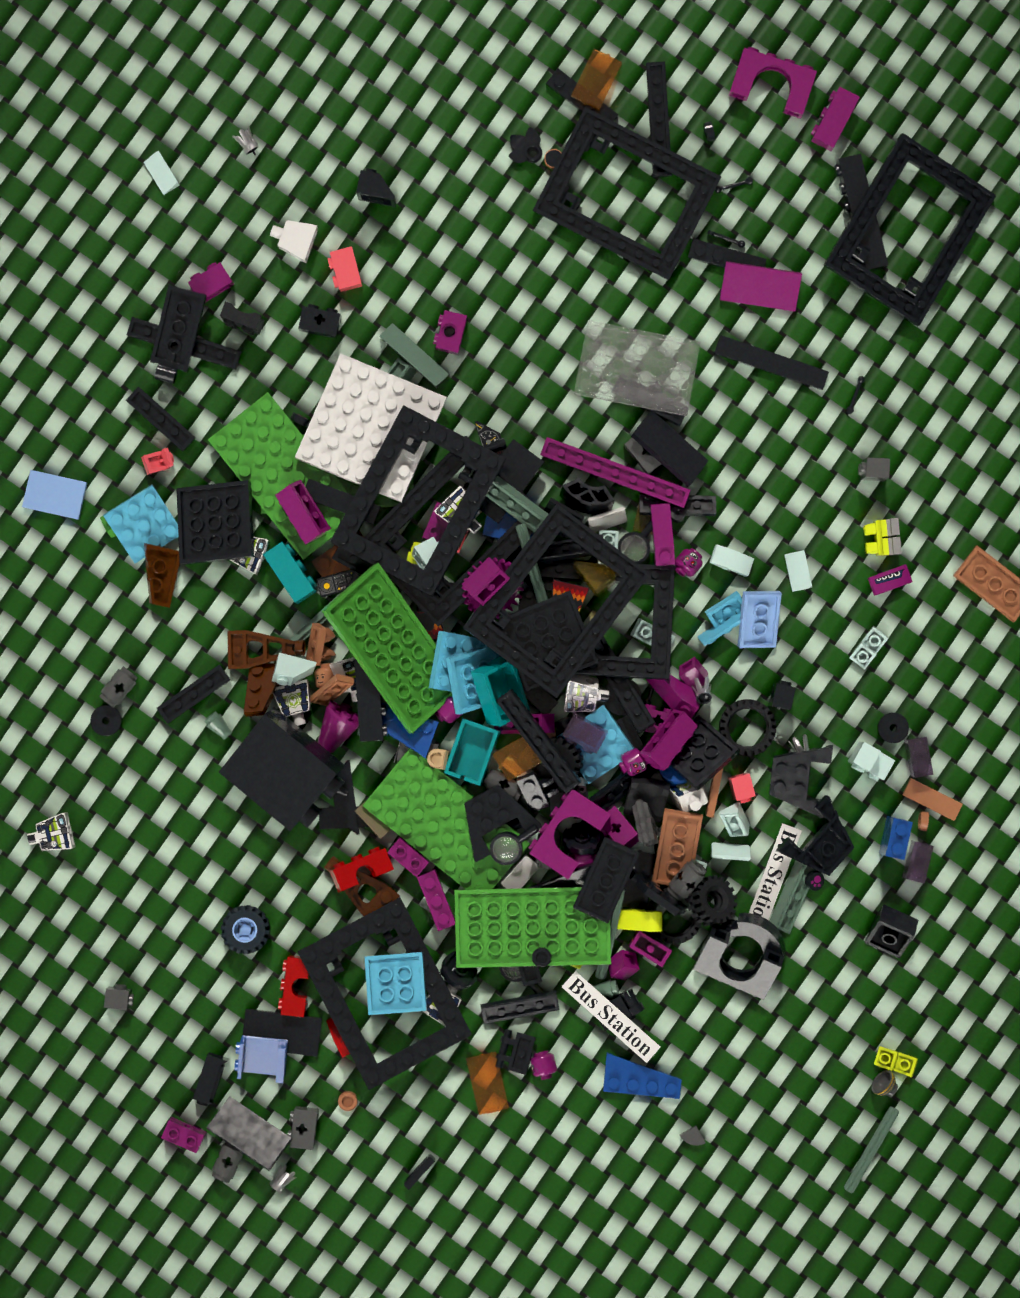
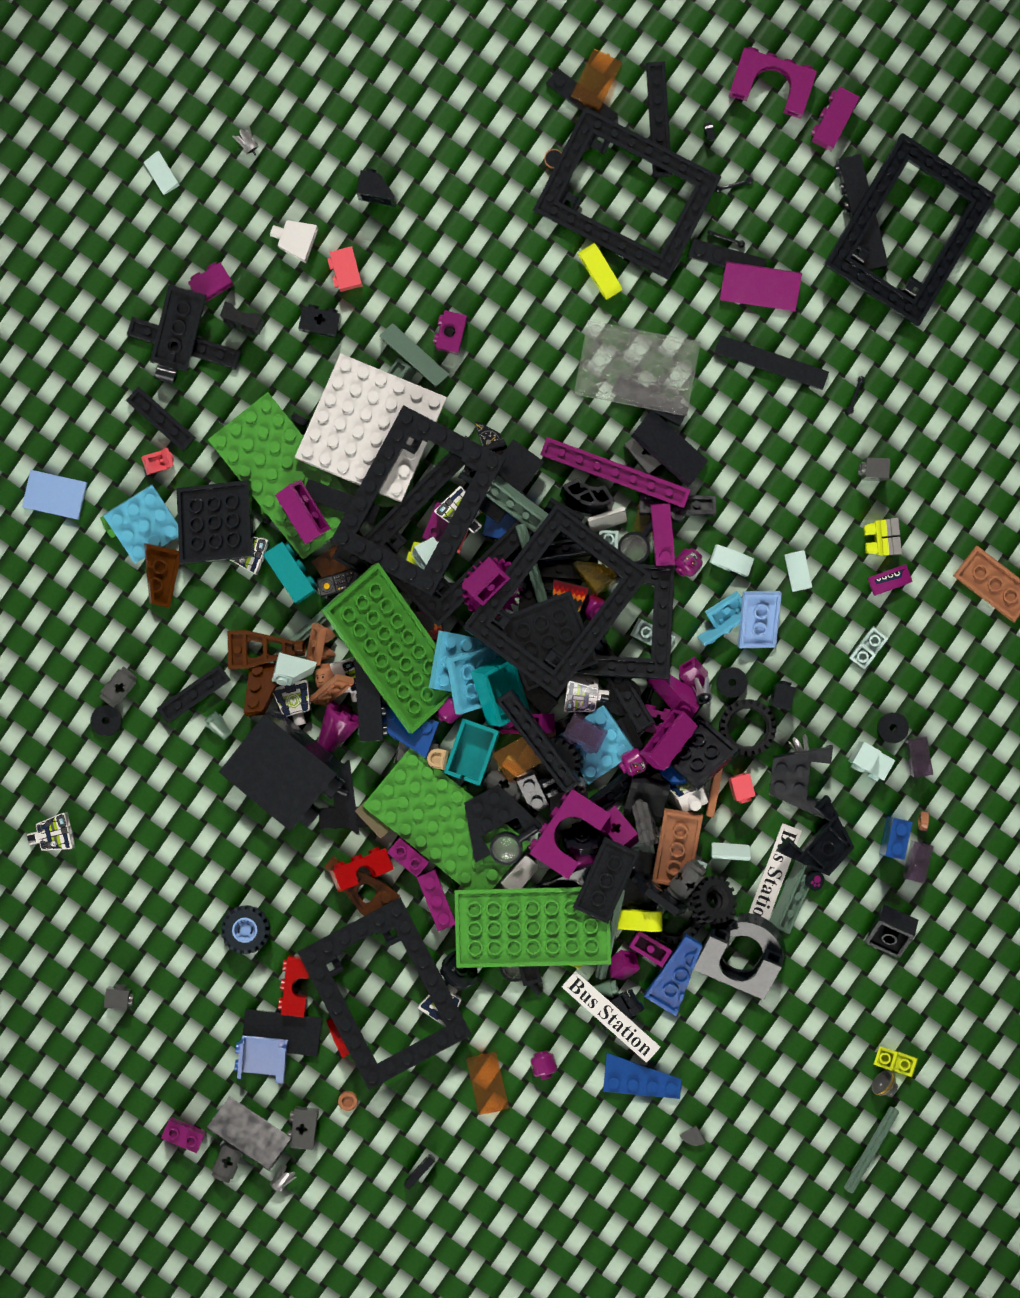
black window [193,1052,229,1106] -> none
medium azure plate [364,952,427,1015] -> none
black tile [480,990,560,1024] -> none
black plate [495,1029,537,1075] -> none
black plate [509,127,543,163] -> none
black tile [532,947,551,967] -> none
light aqua slope [719,802,750,837] -> none
nougat tile [902,778,963,821] -> none
none -> neon yellow beam [578,243,623,300]
none -> magenta head [581,594,605,621]
none -> blue wing [644,934,702,1016]
none -> black piece [716,667,748,698]

